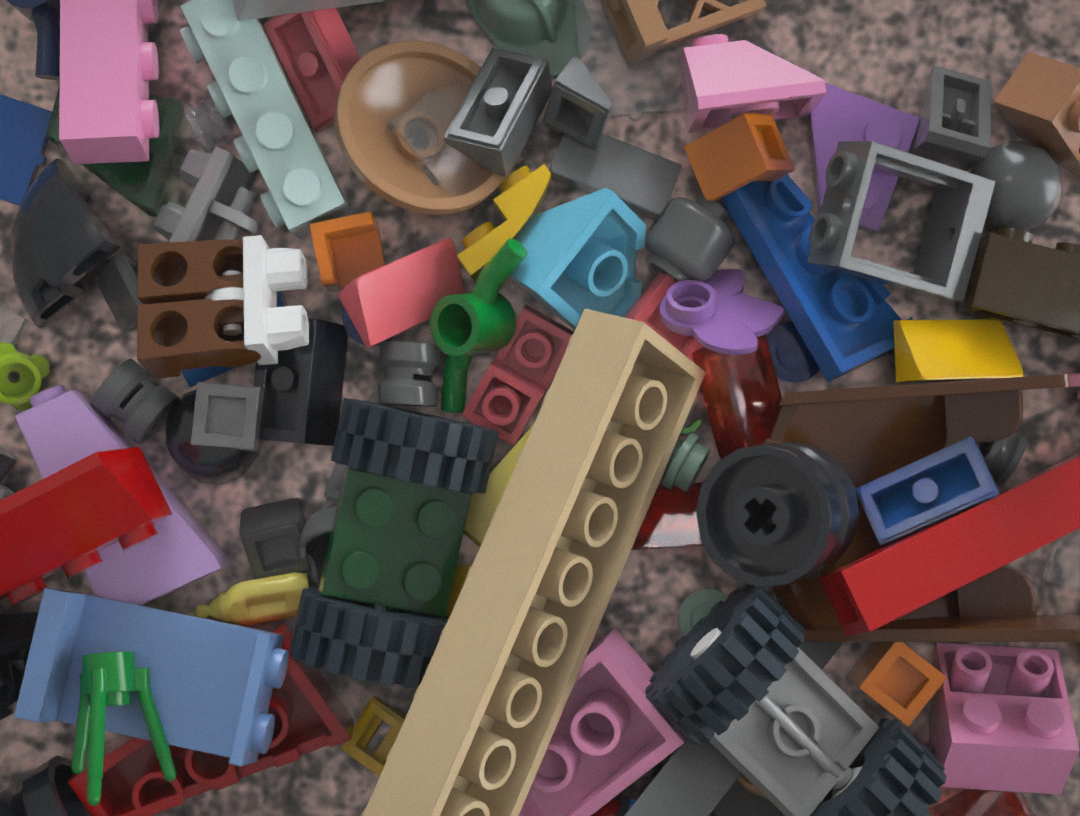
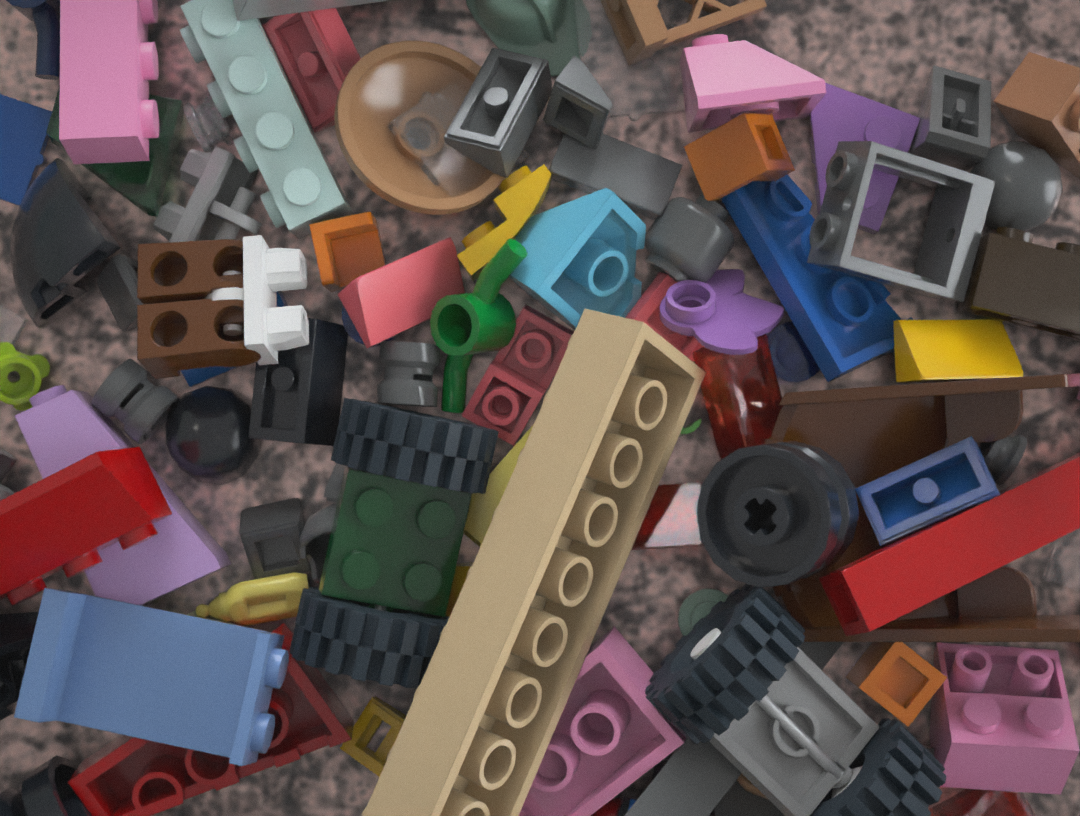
green plant [71,651,177,806] -> none
flat silver tile [191,382,264,452] -> none
sand green plate [662,432,711,492] -> none

